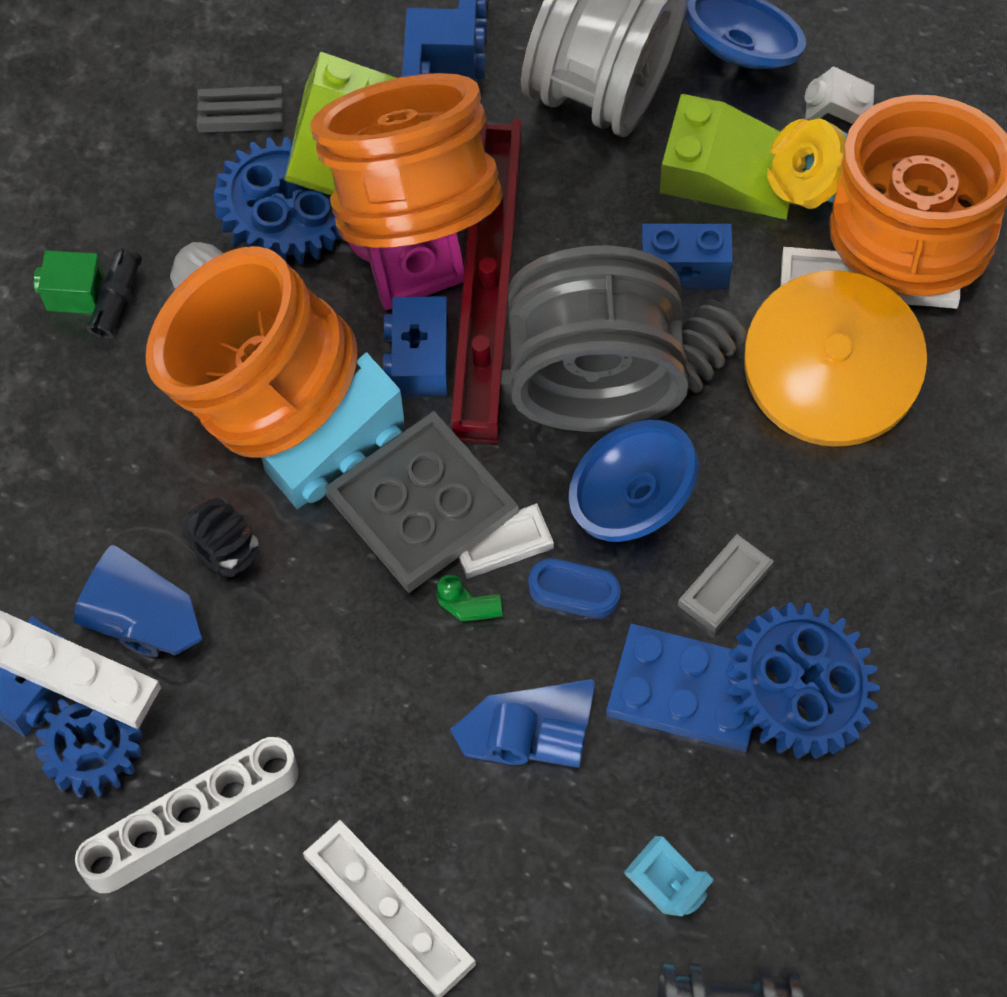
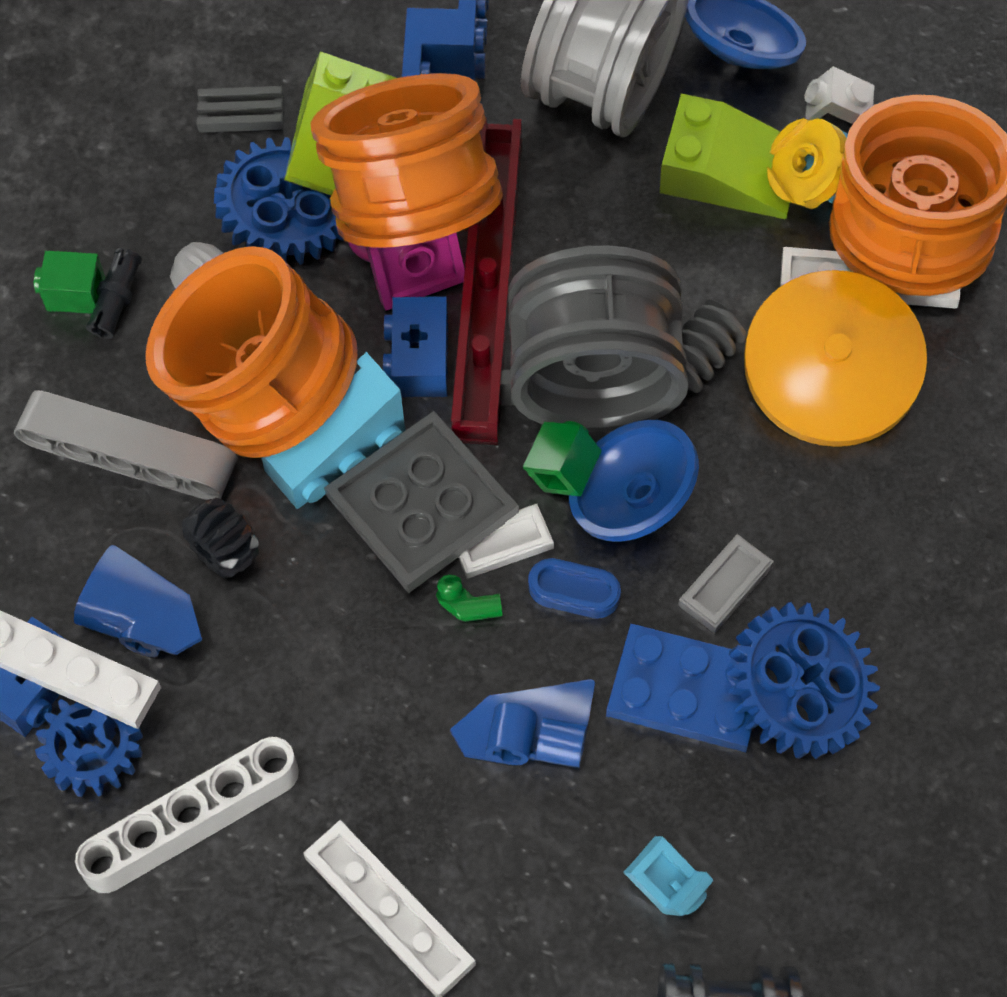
blue brick [640,224,733,289] -> none
none -> light grey beam [14,390,238,500]
none -> green brick [523,421,602,497]

